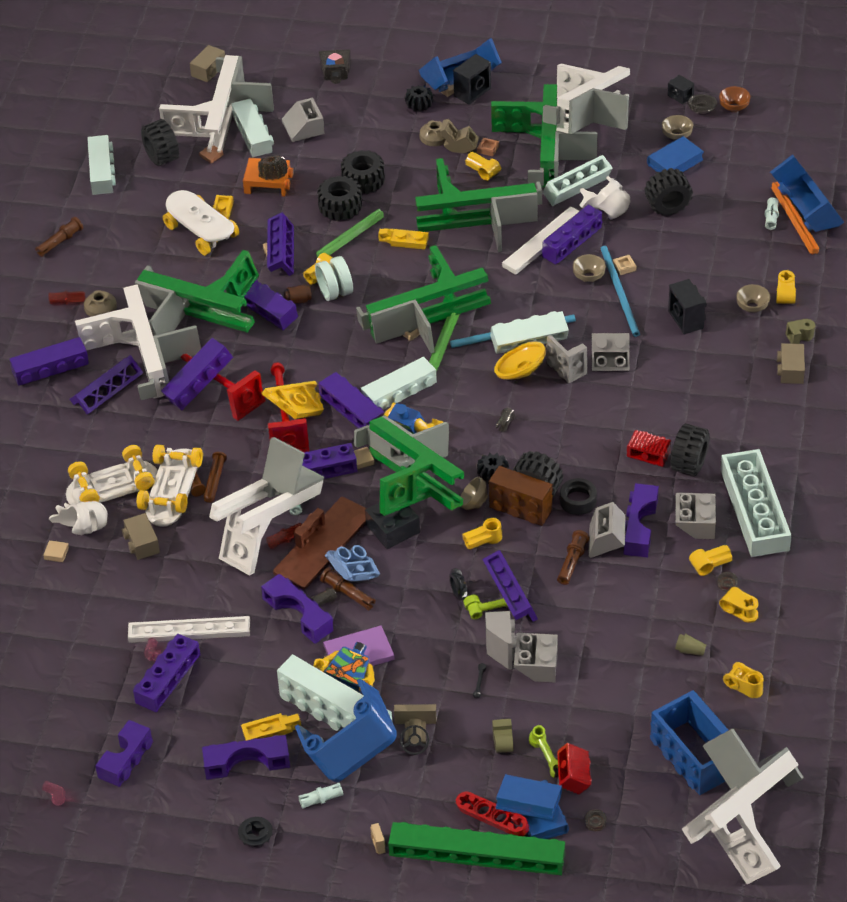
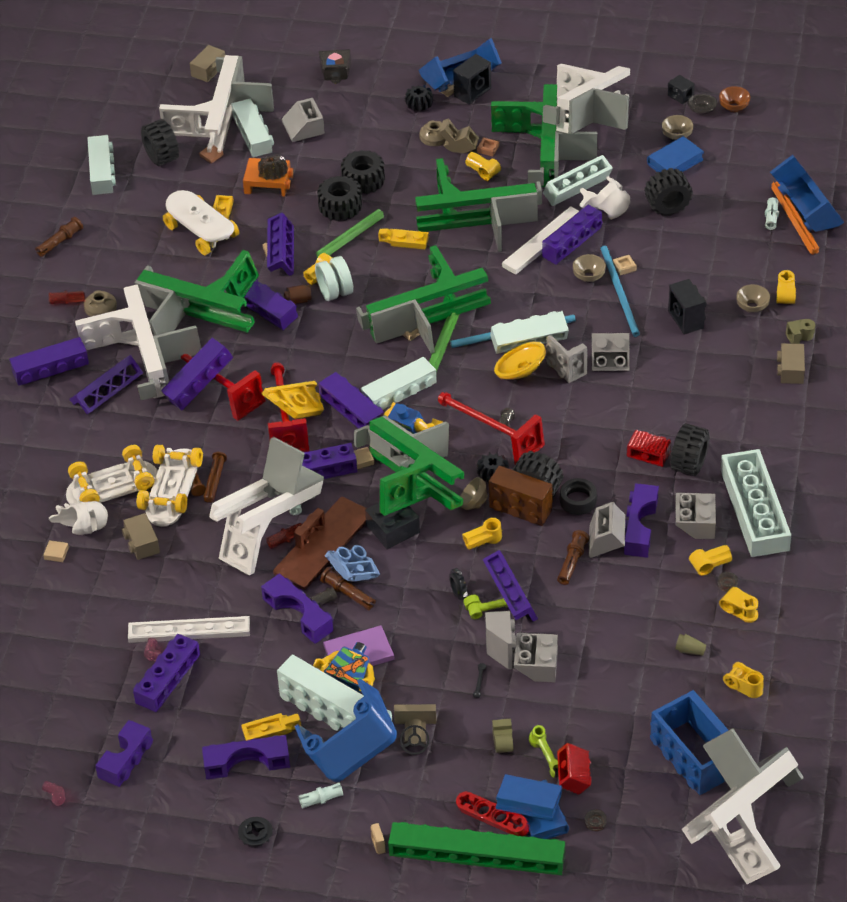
none -> red tile [438,392,545,465]

